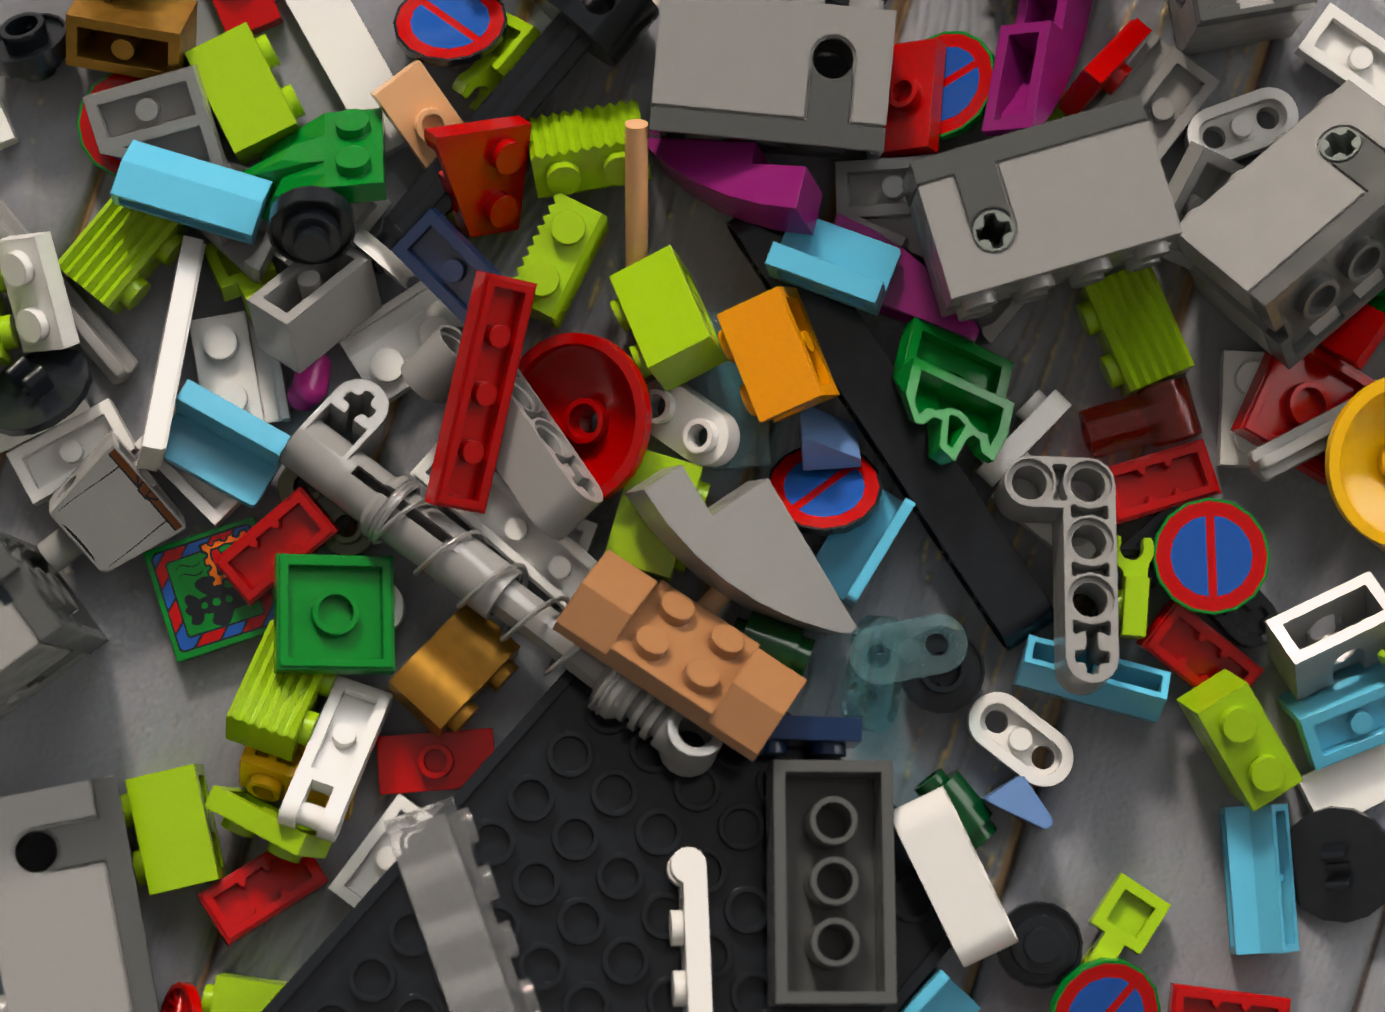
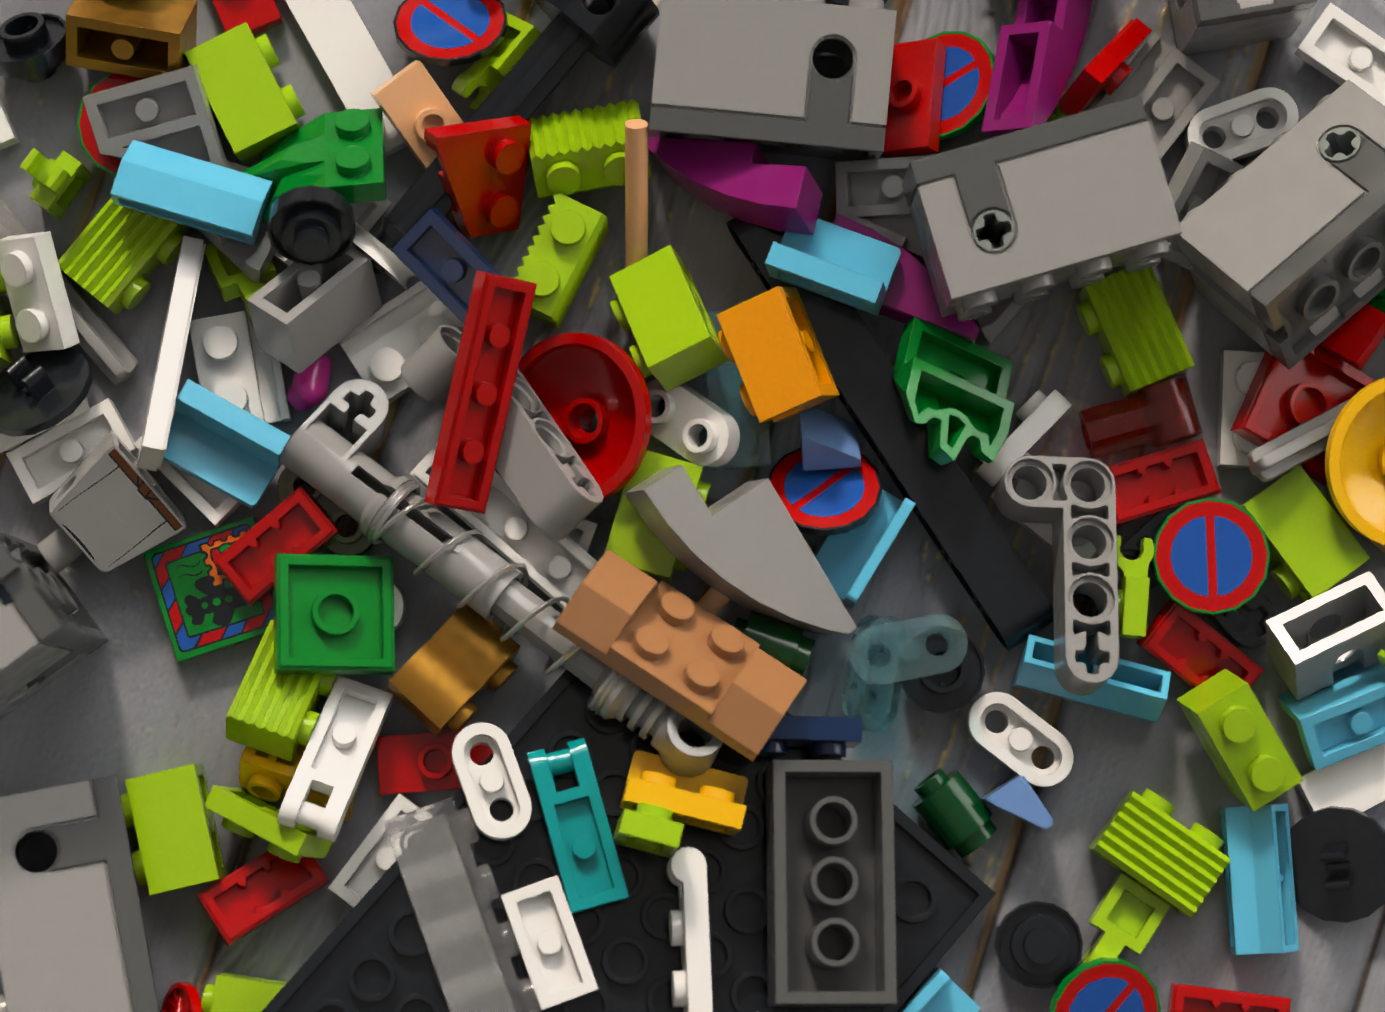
white beam [894,786,1019,967] -> none
none -> lime plate [19,148,93,220]
none -> white plate [452,722,532,841]
none -> white plate [501,875,598,1011]
none -> teal plate [526,738,629,914]
none -> lime plate [613,802,684,858]
none -> yellow bracket [620,750,748,836]
none -> lime brick [1087,788,1231,917]
none -> lime brick [1240,465,1370,603]

